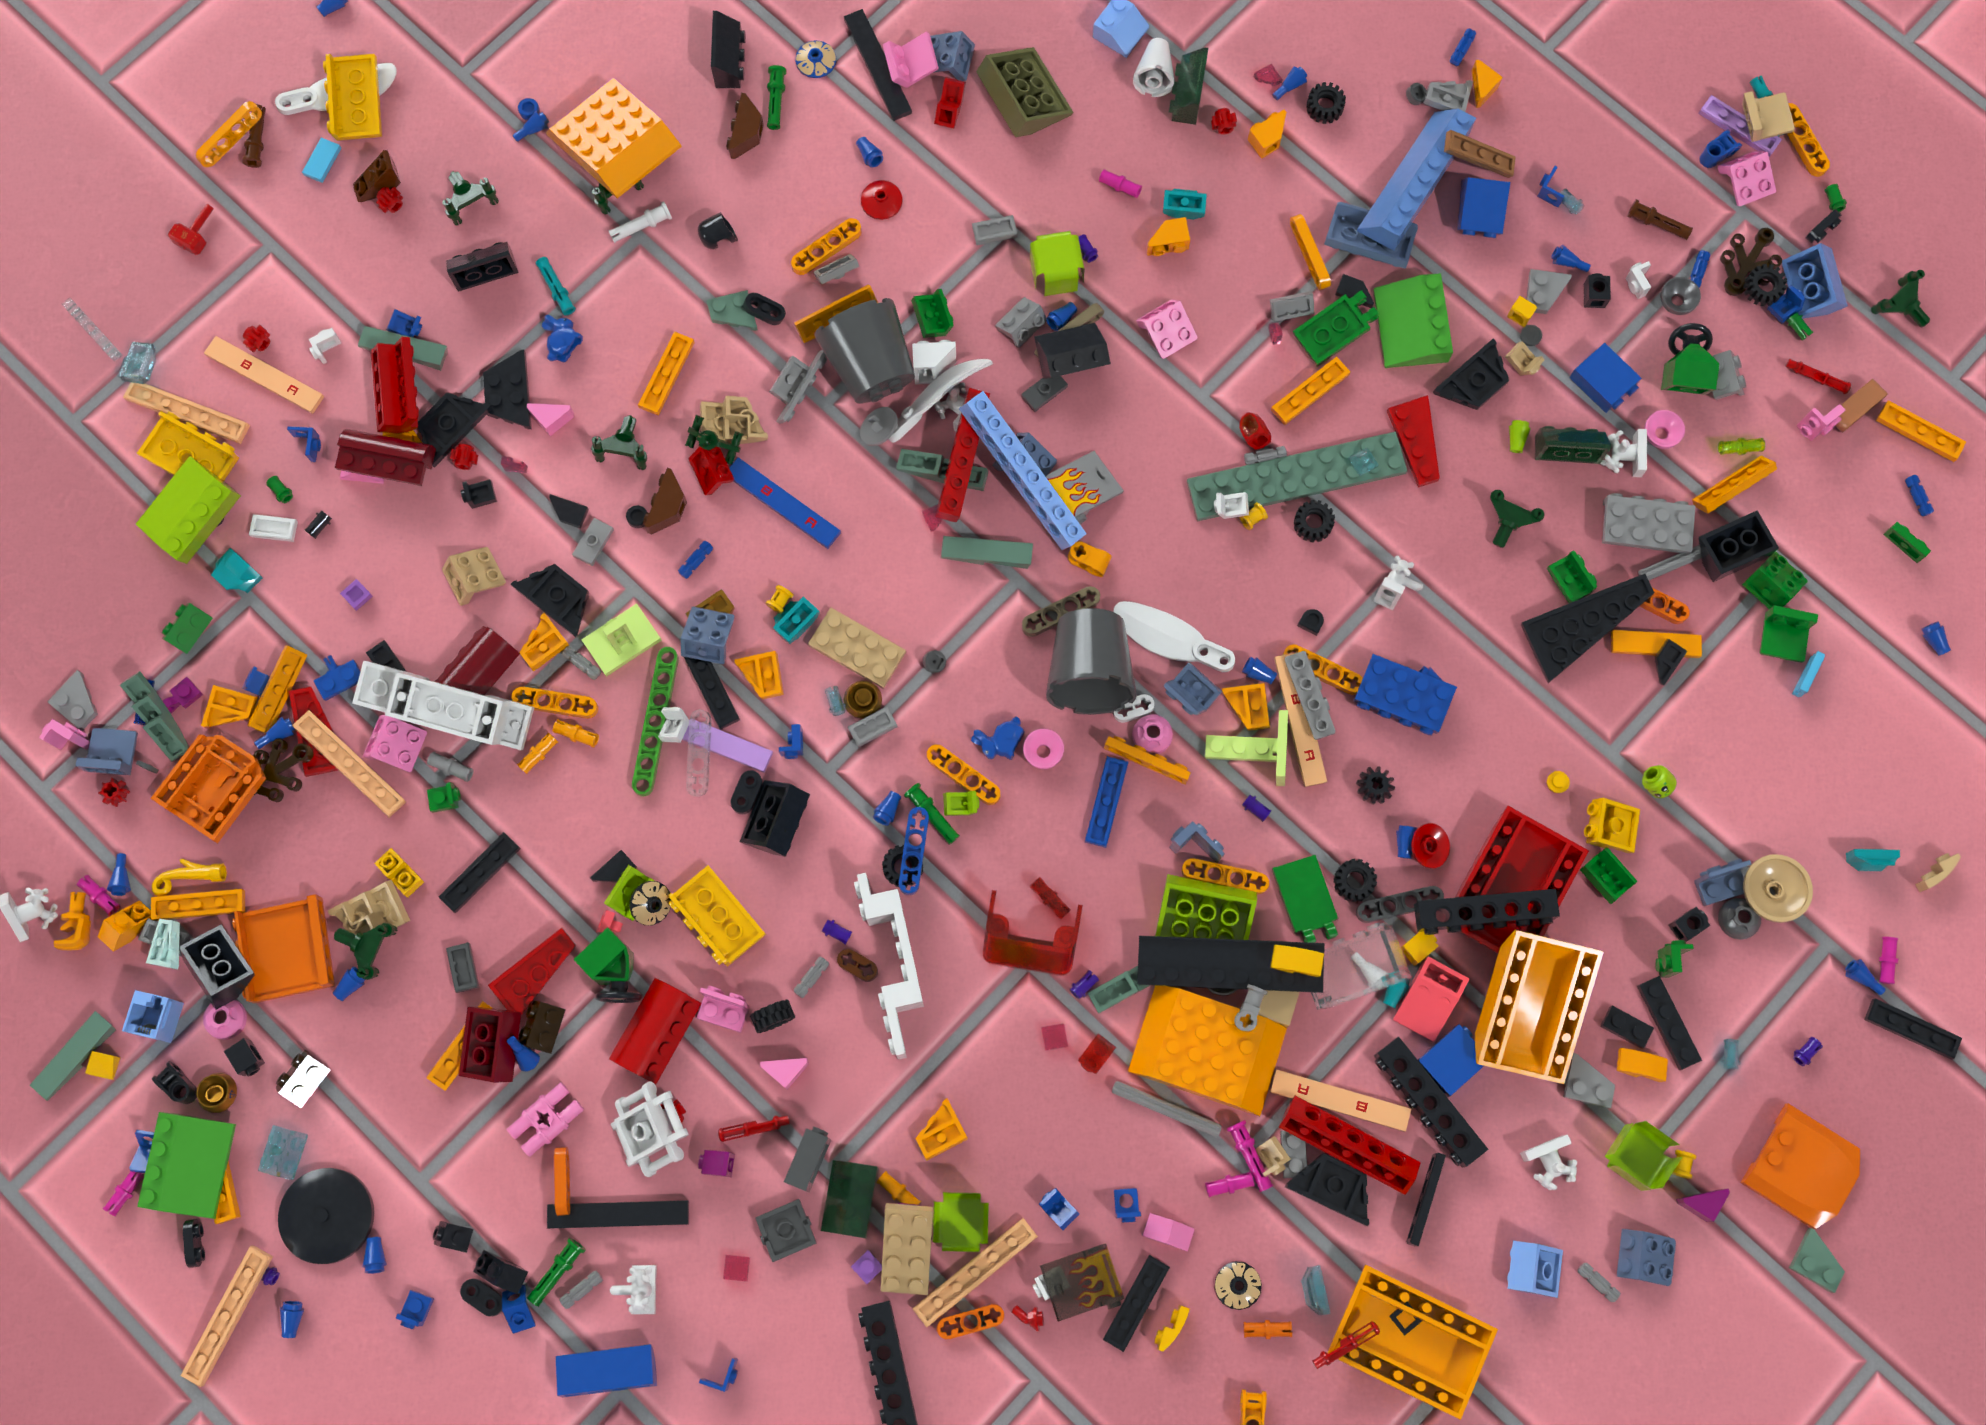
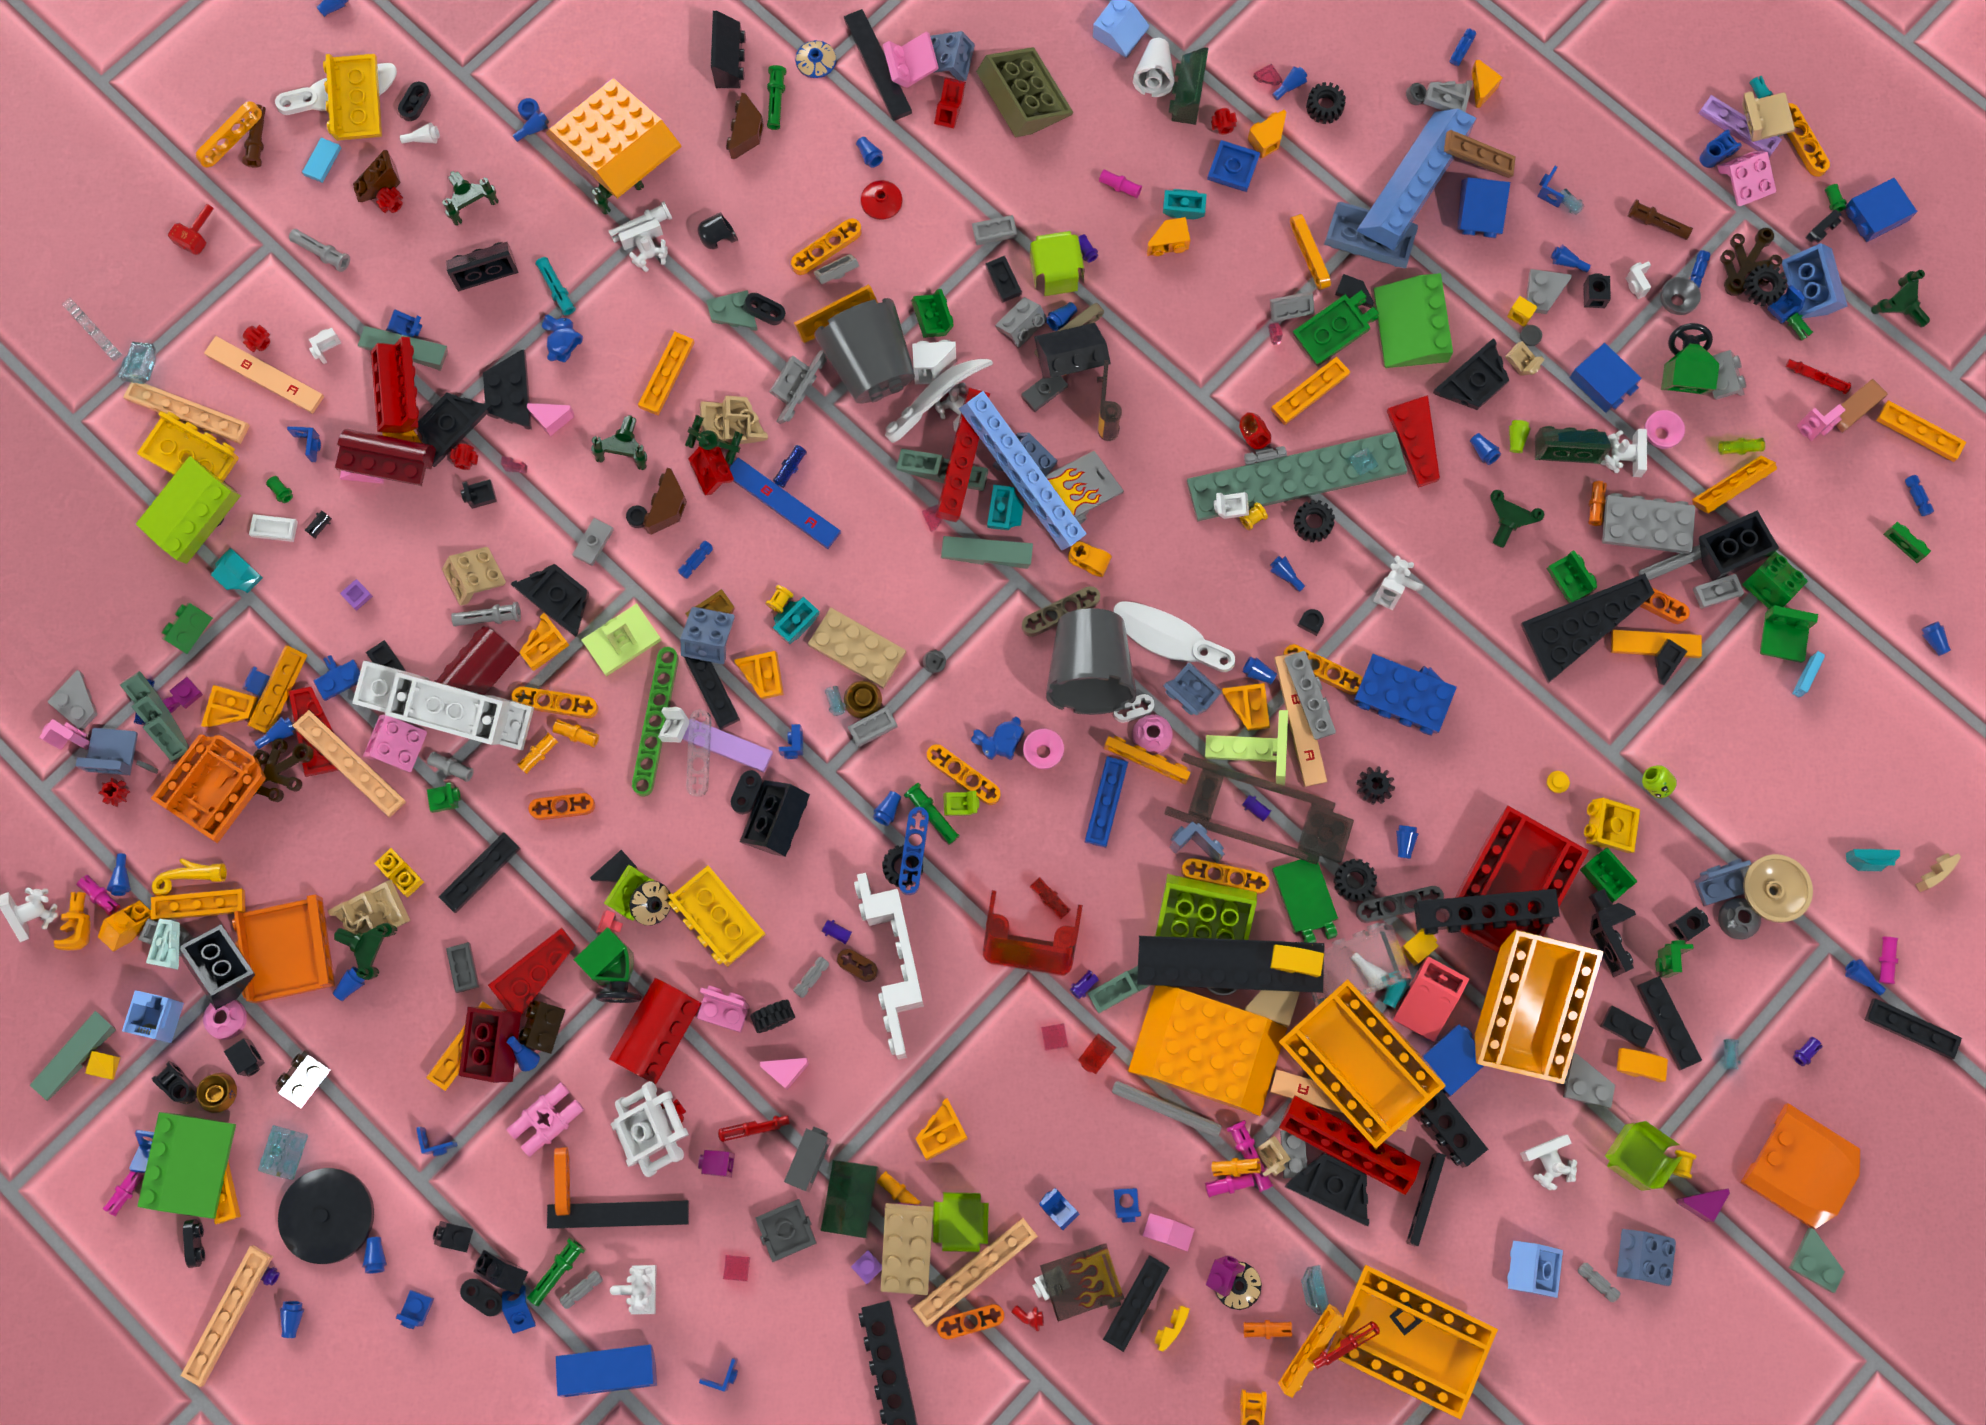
black tile [549,494,589,529] -> none
light grey axle [562,646,601,680] -> none
light grey piece [860,407,898,446] -> none
bright pink bracket [1136,299,1198,359] -> none
light grey connector [1234,984,1268,1031] -> none
red dish [1412,823,1450,869] -> none
none -> light grey pin [289,229,350,272]
none -> black plate [398,81,431,121]
none -> white cone [400,122,440,144]
none -> blue bracket [416,1127,458,1156]
none -> light grey pin [451,602,521,627]
none -> orange beam [528,793,595,820]
none -> white piece [618,219,668,272]
none -> clear blue pin [773,445,807,488]
none -> black plate [985,256,1022,303]
none -> teal slope [987,484,1024,530]
none -> clear smoke door [1097,360,1122,441]
none -> clear smoke plate [1164,753,1354,865]
none -> magenta bracket [1206,1256,1245,1297]
none -> blue plate [1207,140,1260,192]
none -> light orange pin [1212,1158,1261,1177]
none -> blue cone [1270,556,1305,592]
none -> light orange plate [1278,1304,1344,1398]
none -> light orange slope [1279,979,1446,1148]
none -> blue cone [1470,433,1501,465]
none -> orange pin [1588,481,1607,526]
none -> black plate [1588,889,1636,978]
none -> light grey plate [1693,574,1744,609]
none -> blue brick [1845,177,1918,242]

